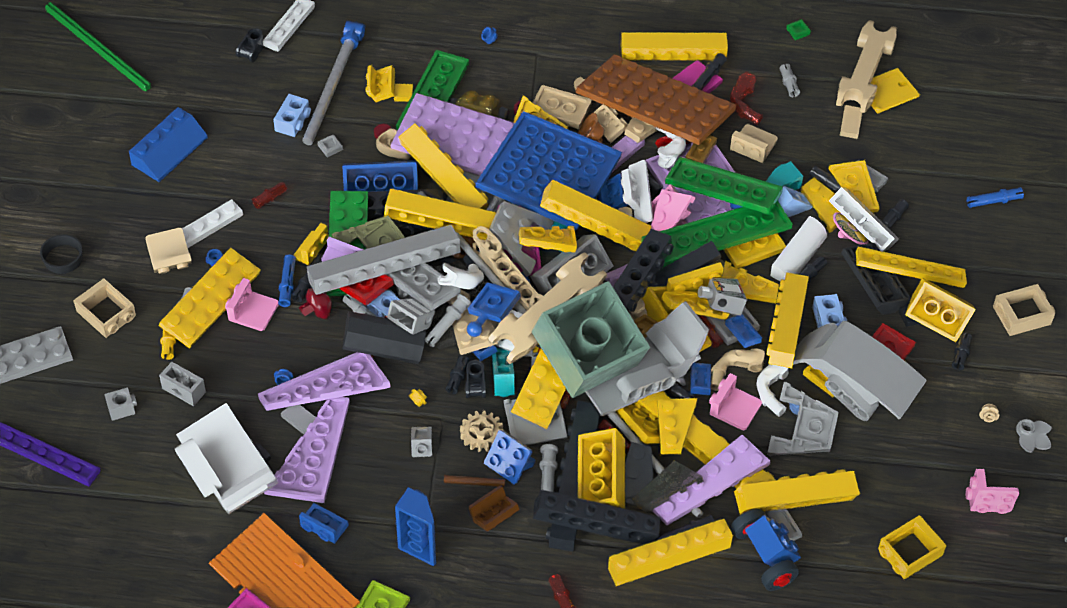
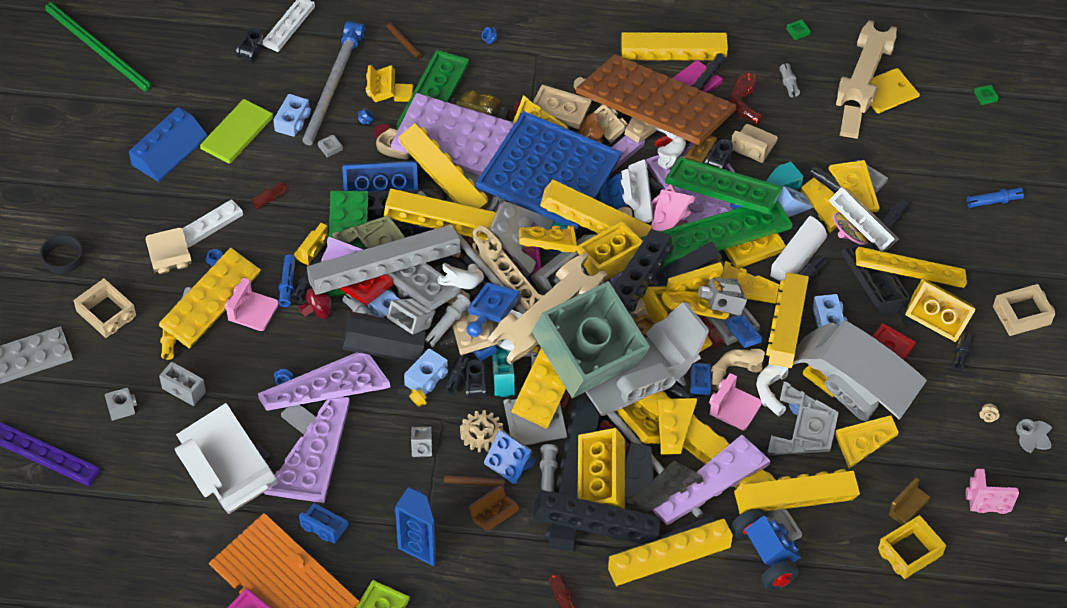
none -> lime tile [200,99,273,164]
none -> blue plate [358,108,374,125]
none -> reddish brown bar [387,23,422,60]
none -> light blue brick [404,349,448,395]
none -> yellow slope [576,221,643,283]
none -> black piece [704,139,733,170]
none -> yellow wing [835,415,899,468]
none -> pearl gold panel [889,477,930,525]
none -> green tile [974,85,999,105]

